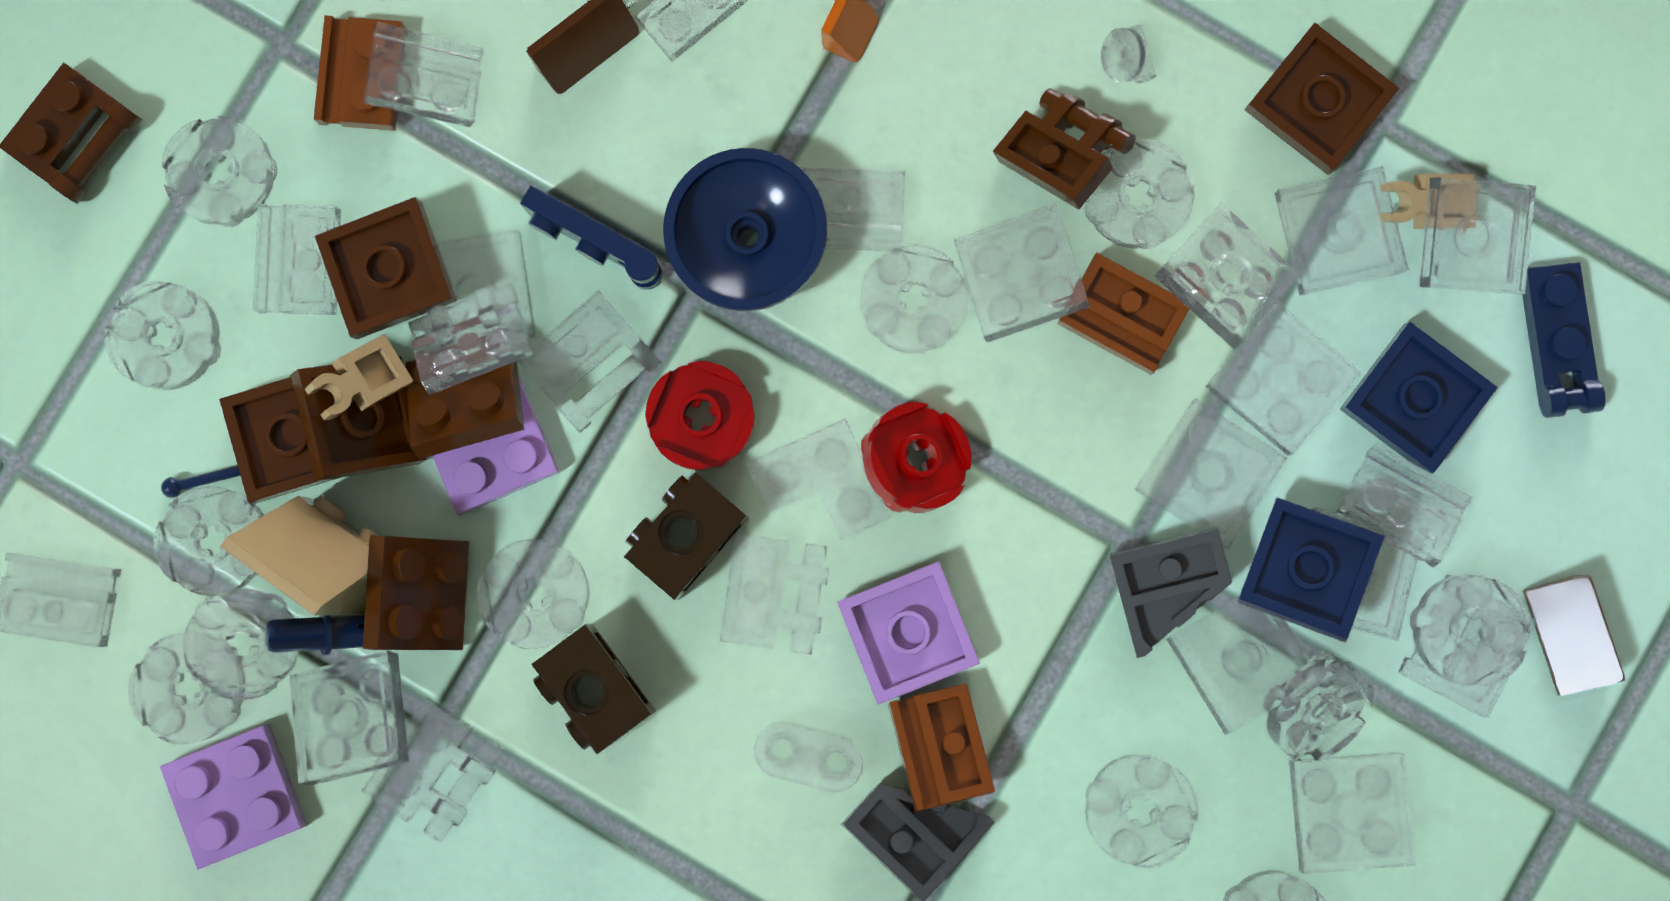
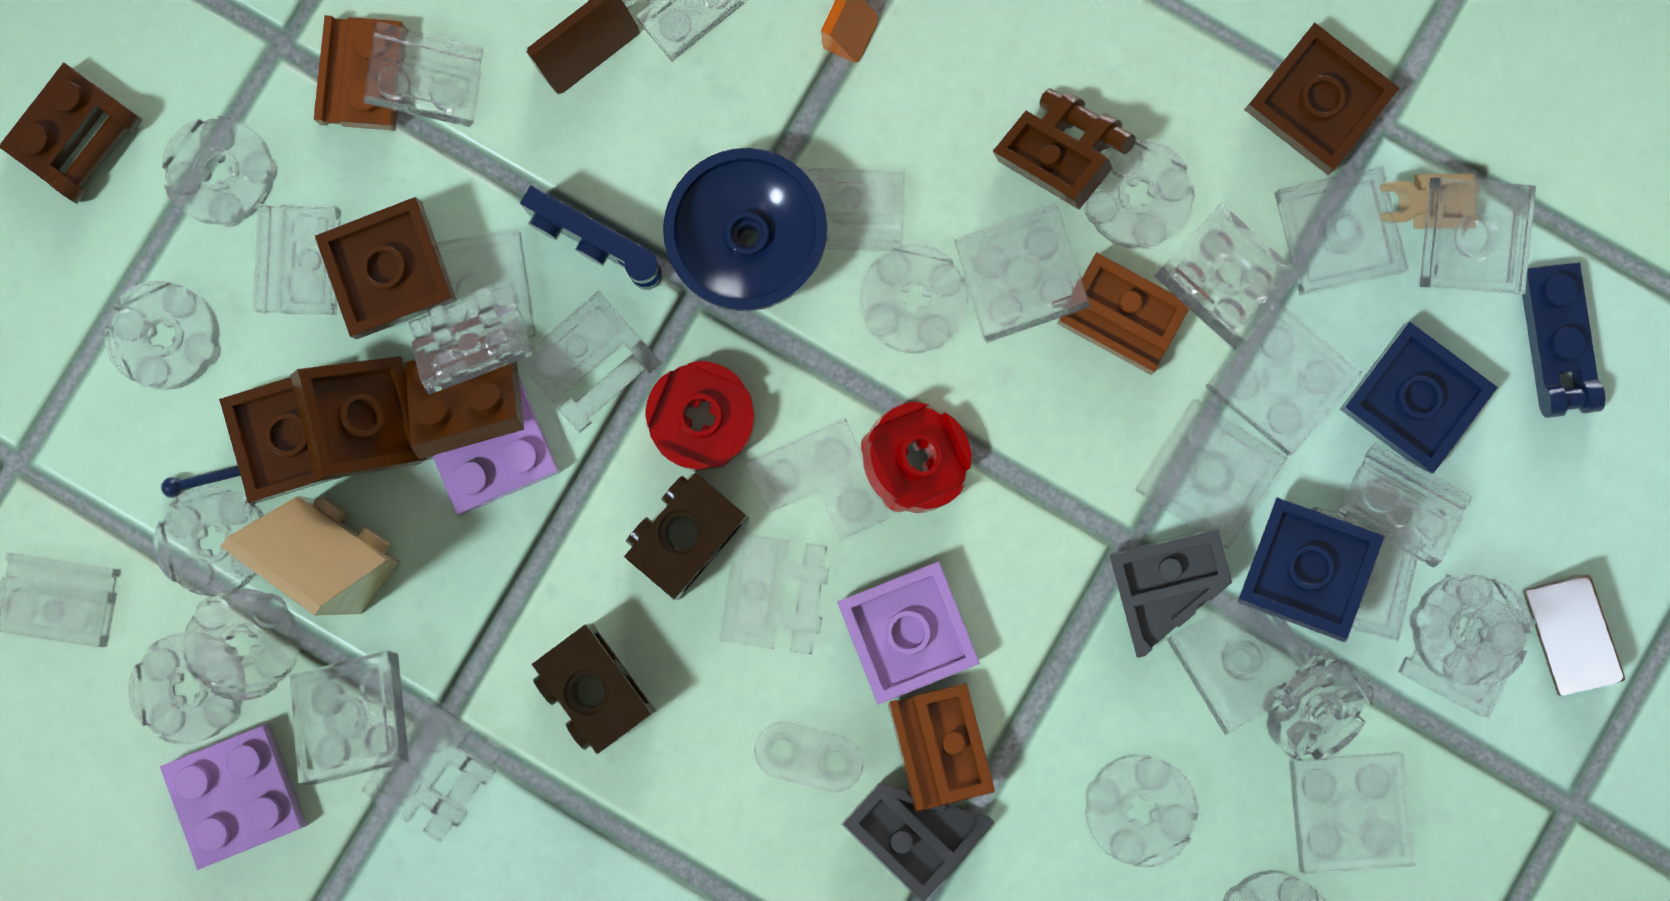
dark blue axle [265,615,365,656] -> none
tan plate [305,334,413,420] -> none
reddish brown plate [363,535,469,650] -> none
clear plate [477,539,590,649] -> none
clear plate [1101,25,1156,83] -> none

